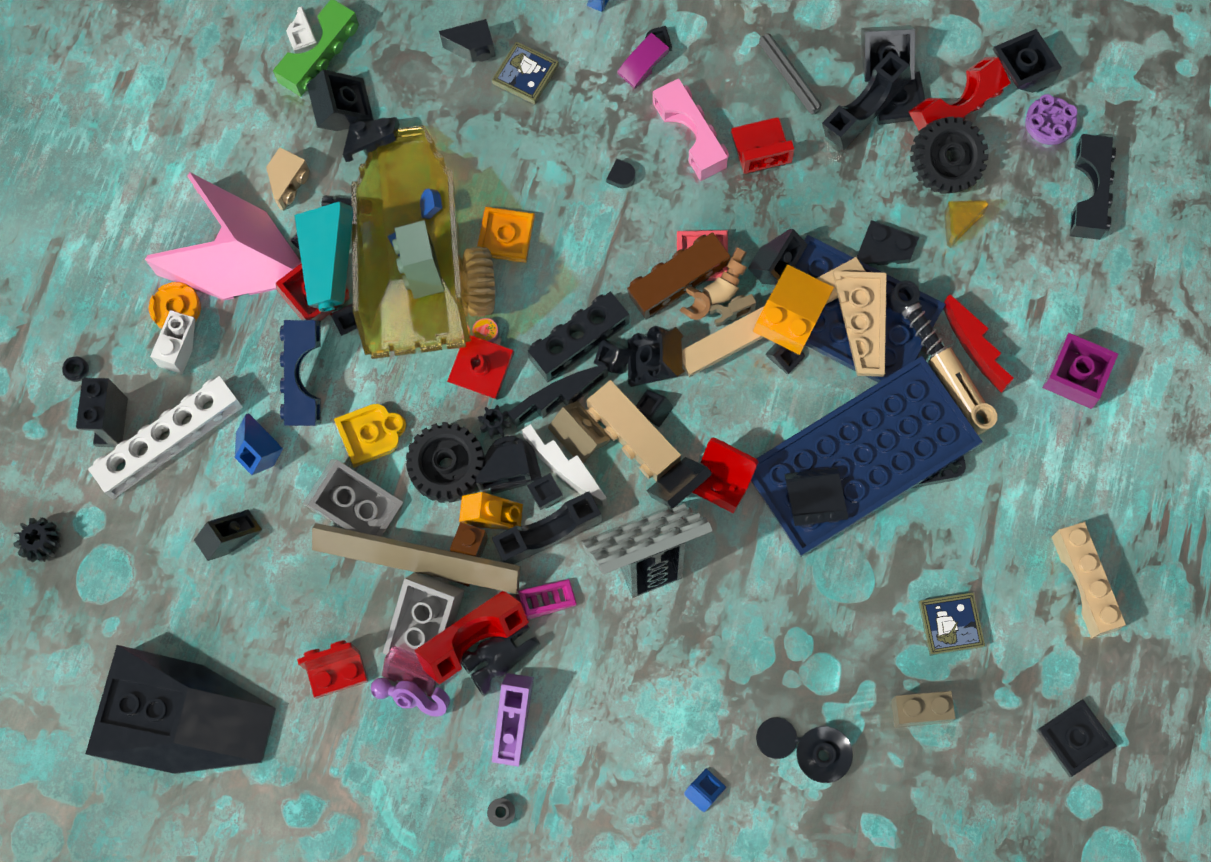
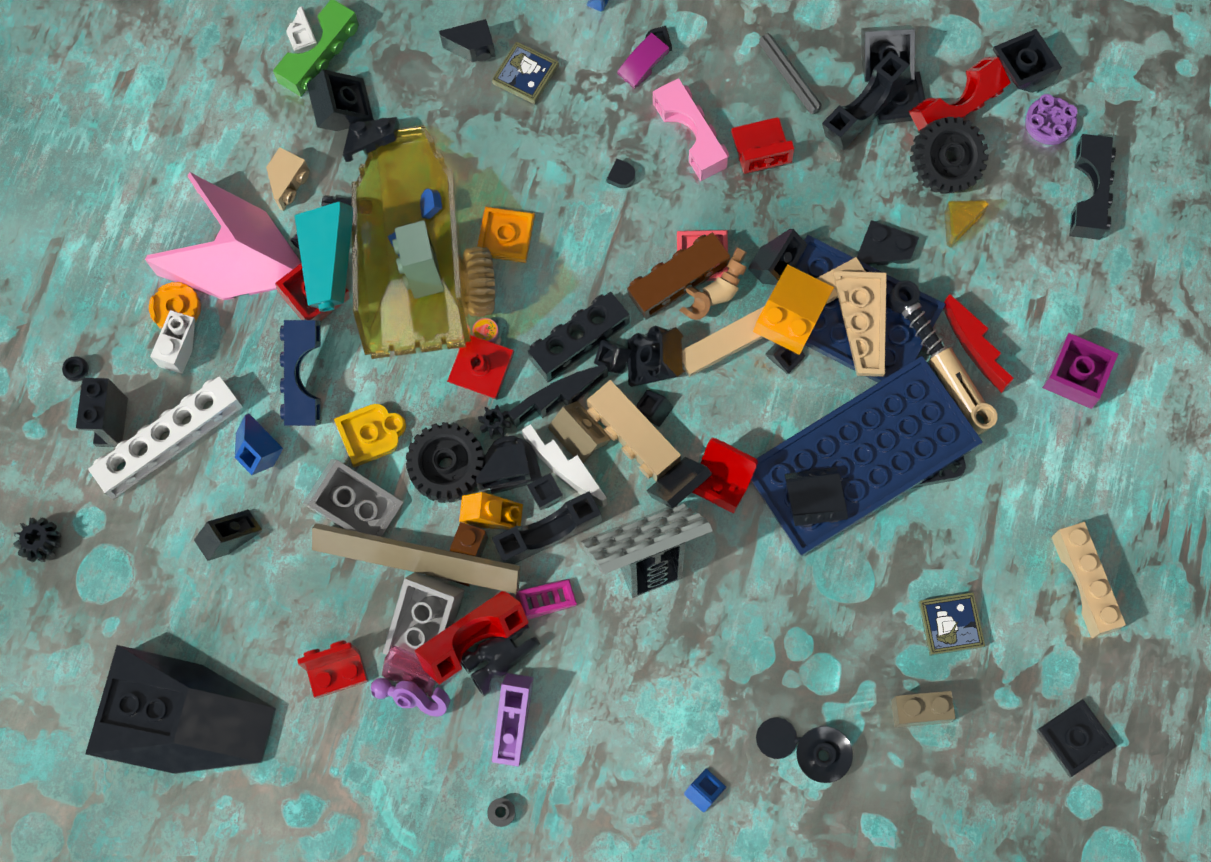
black slope [330,303,364,336] -> none
dark tan plate [709,294,756,326] -> none

